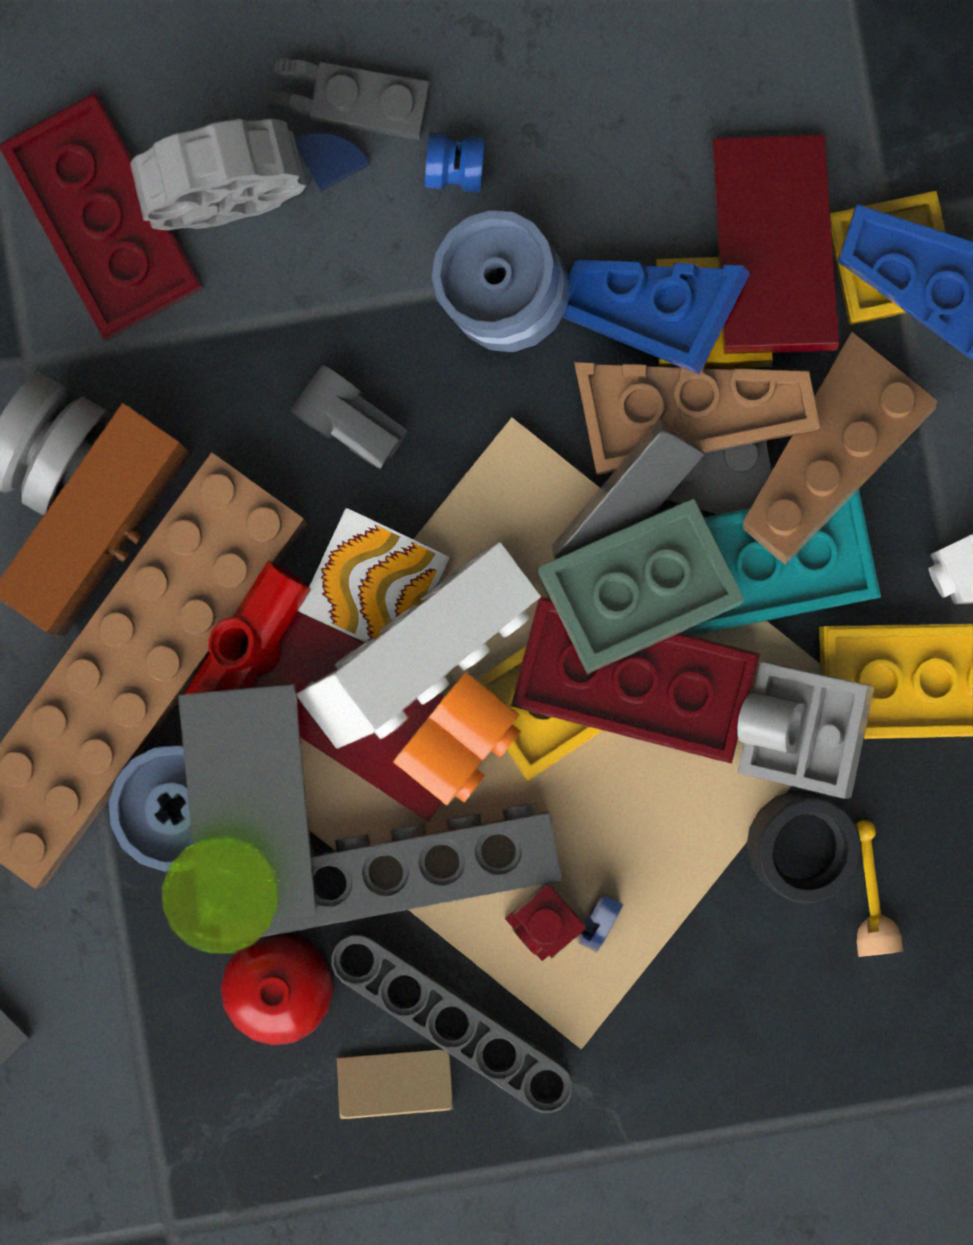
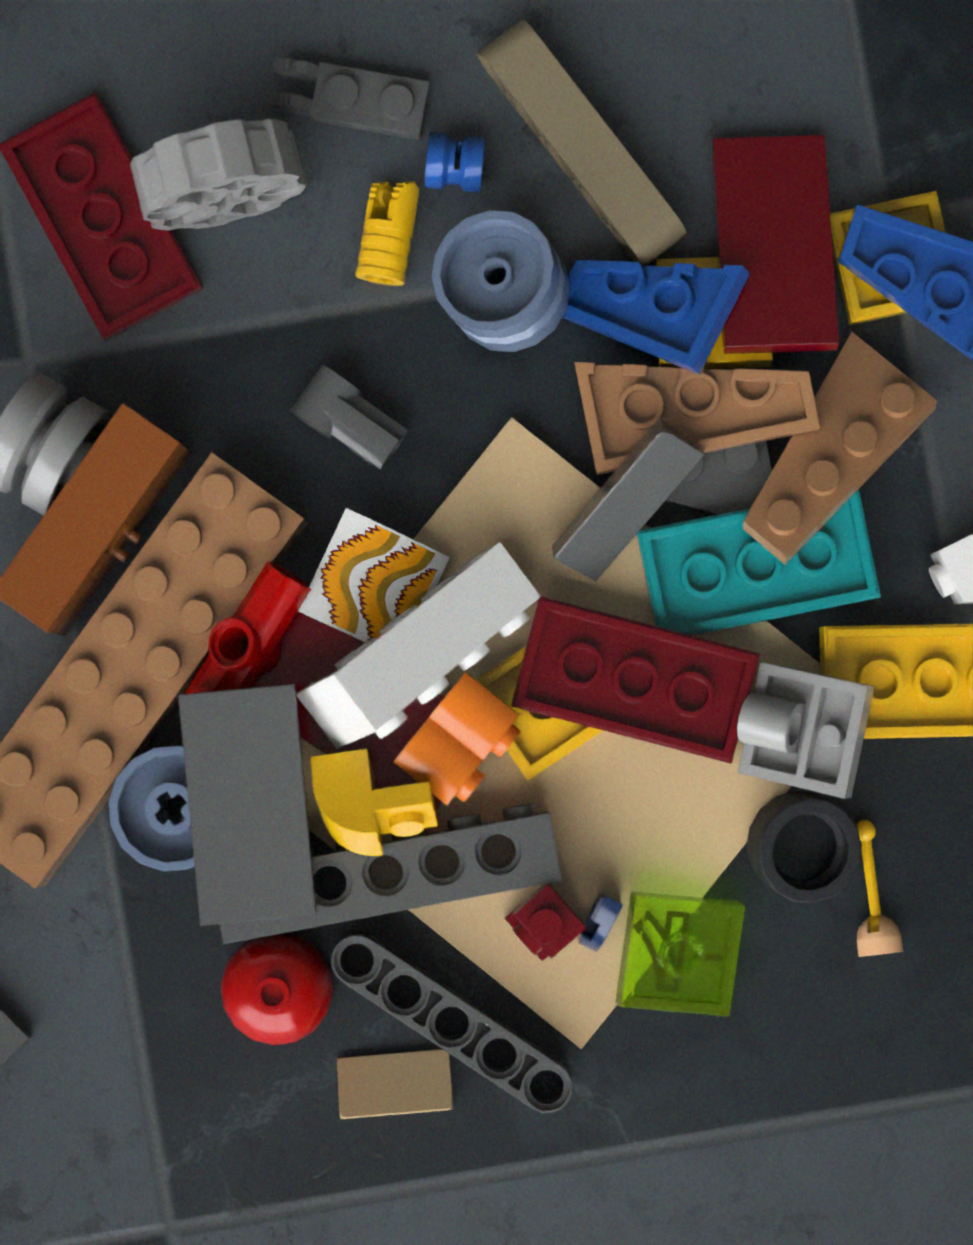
clear neon green tile [162,836,279,954] -> none
dark blue tile [295,133,369,191] -> none
sand green plate [538,499,744,674] -> none
none -> yellow brick [310,749,438,856]
none -> yellow hinge [355,181,419,286]
none -> dark tan beam [477,19,687,266]
none -> clear neon green tile [615,891,745,1016]

